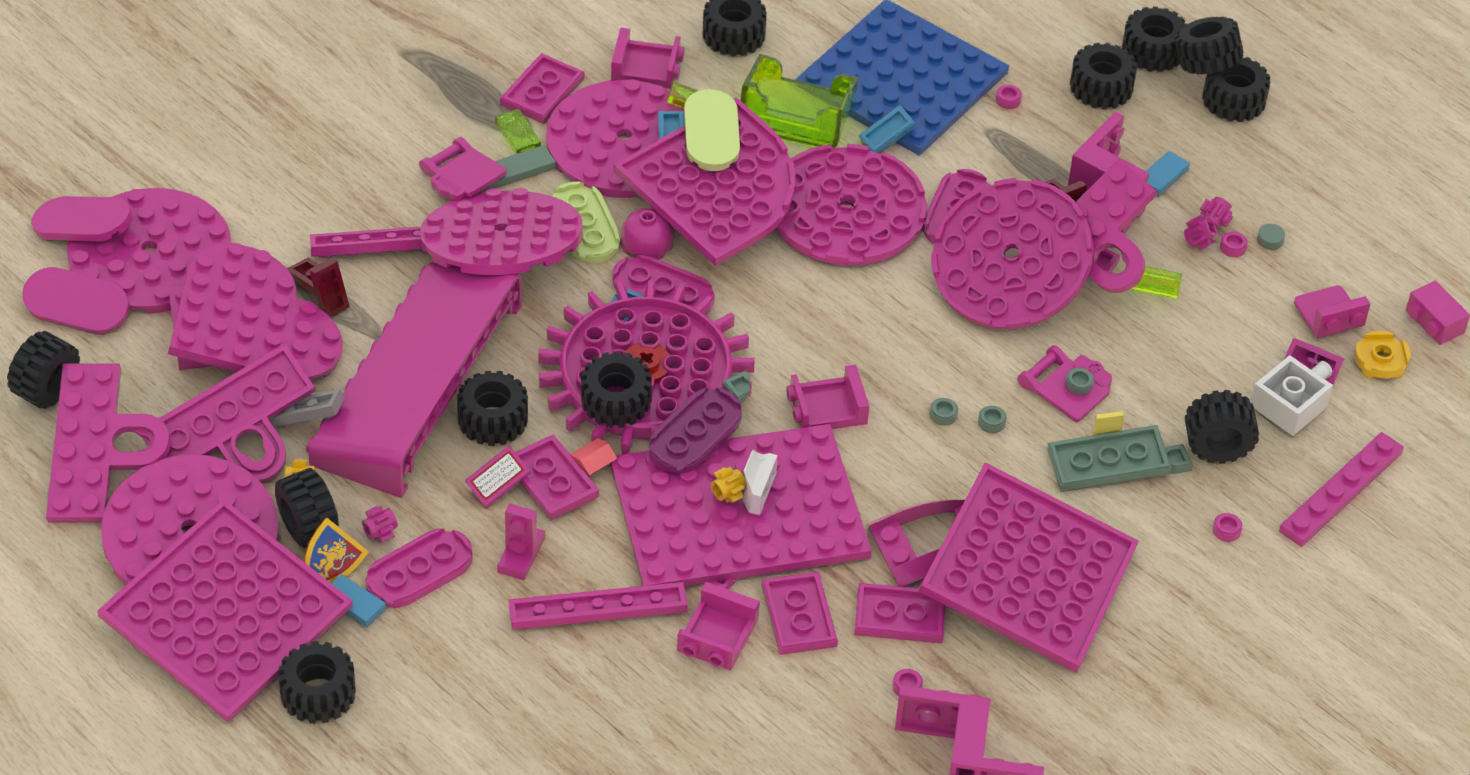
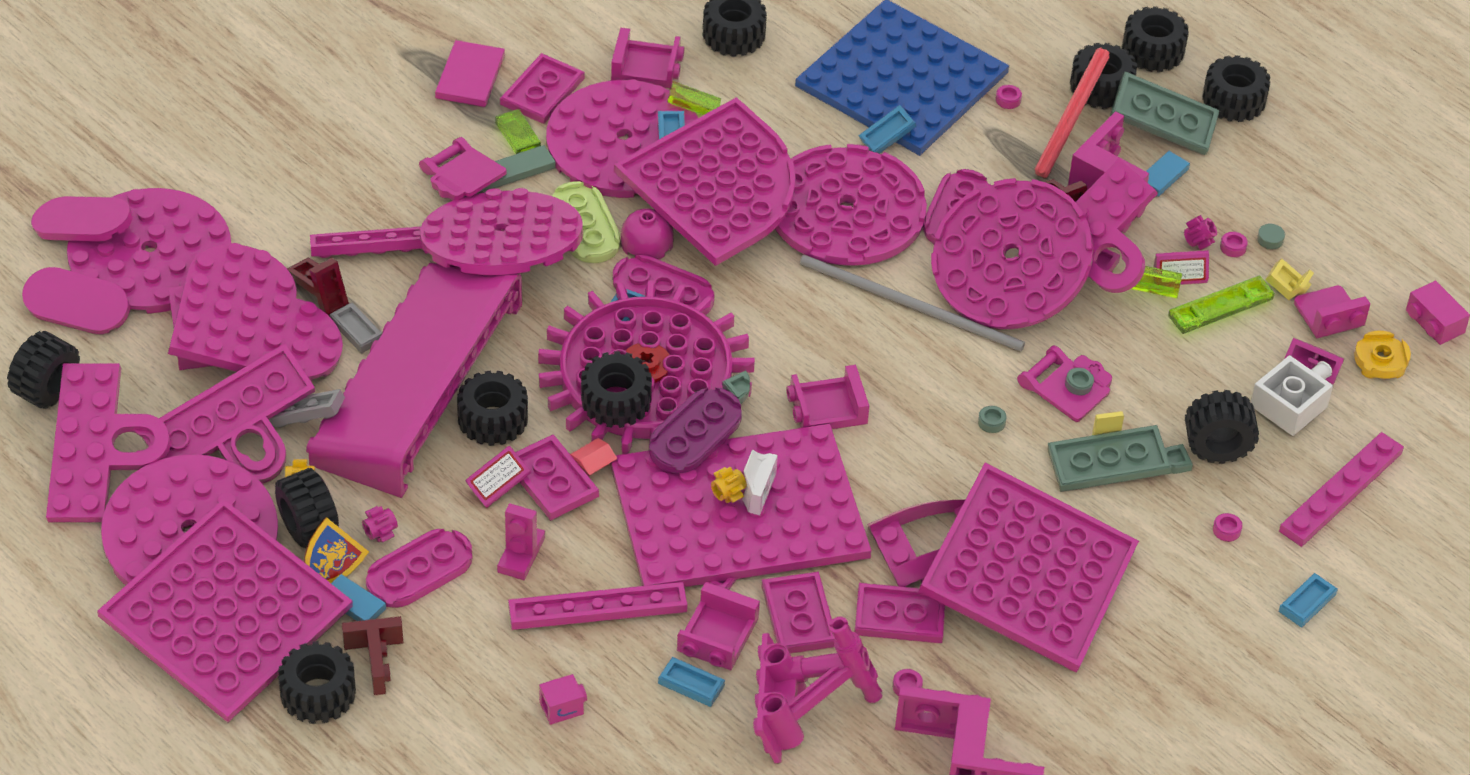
yellowish green tile [684,89,740,171] -> none
clear neon green windscreen [740,54,859,148] -> none
sand green tile [930,398,958,425] -> none
black tyre [1175,17,1244,75] -> none
dark pink gear [1200,196,1233,229] -> none
none -> light grey tile [330,302,382,354]
none -> dark red bracket [342,616,404,695]
none -> dark pink tile [435,40,505,107]
none -> dark pink brick [539,674,587,725]
none -> dark azure tile [658,657,725,707]
none -> dark pink plate [753,617,883,764]
none -> light grey piece [800,255,1025,352]
none -> coral axle [1035,48,1109,178]
none -> sand green tile [1110,72,1220,155]
none -> slope [1152,250,1209,286]
none -> clear neon green plate [1168,275,1275,334]
none -> light yellow bracket [1265,258,1314,300]
none -> dark azure tile [1278,573,1338,628]

